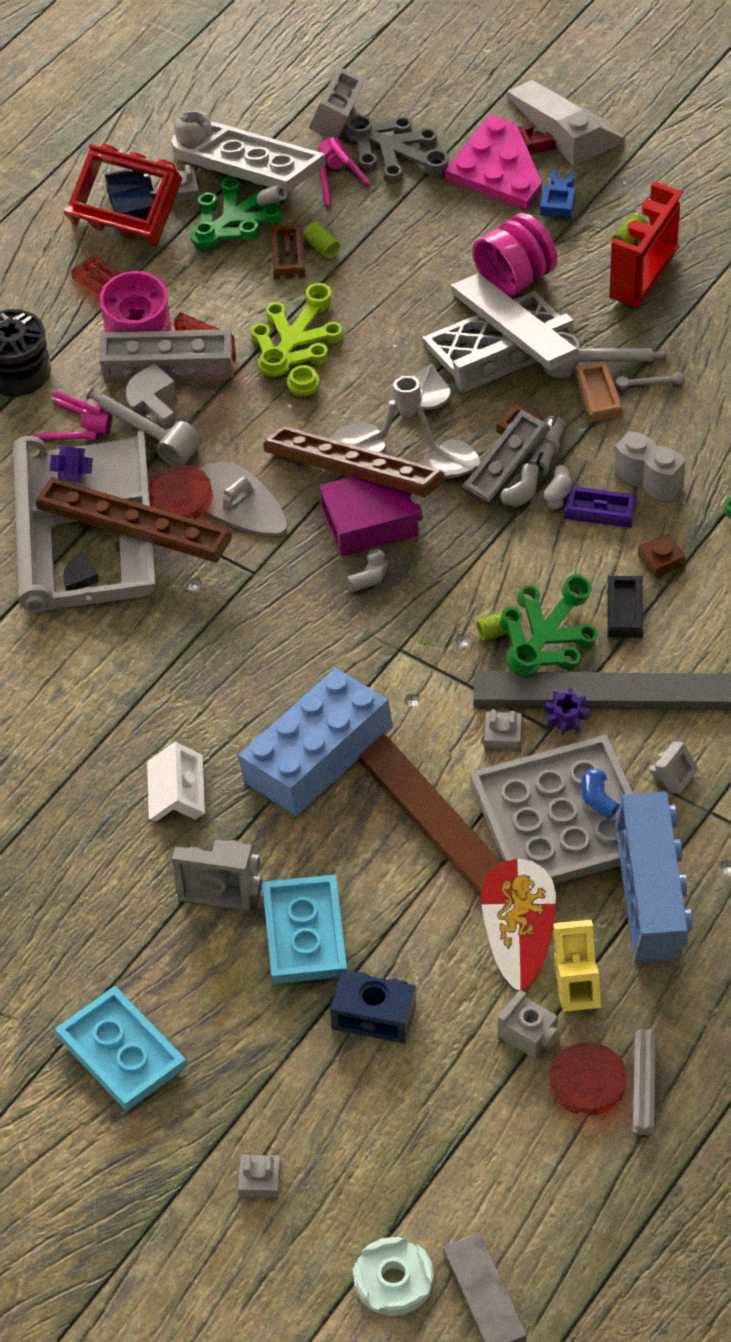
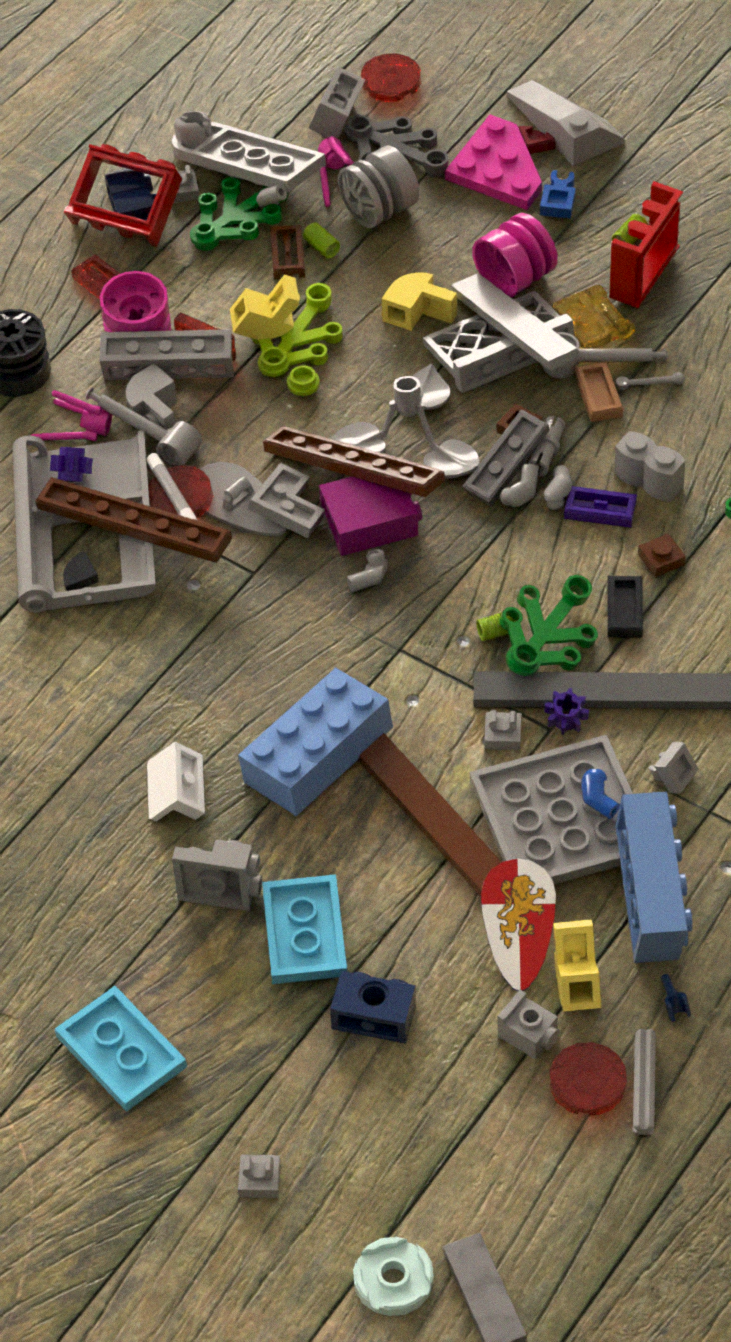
none -> light grey bar [146,453,198,521]
none -> light yellow brick [230,274,300,340]
none -> light grey plate [248,463,325,538]
none -> light grey wheel [338,145,420,228]
none -> clear red tile [361,53,421,102]
none -> light yellow brick [382,273,457,331]
none -> clear yellow plate [553,285,636,349]
none -> dark blue hand [660,974,691,1022]

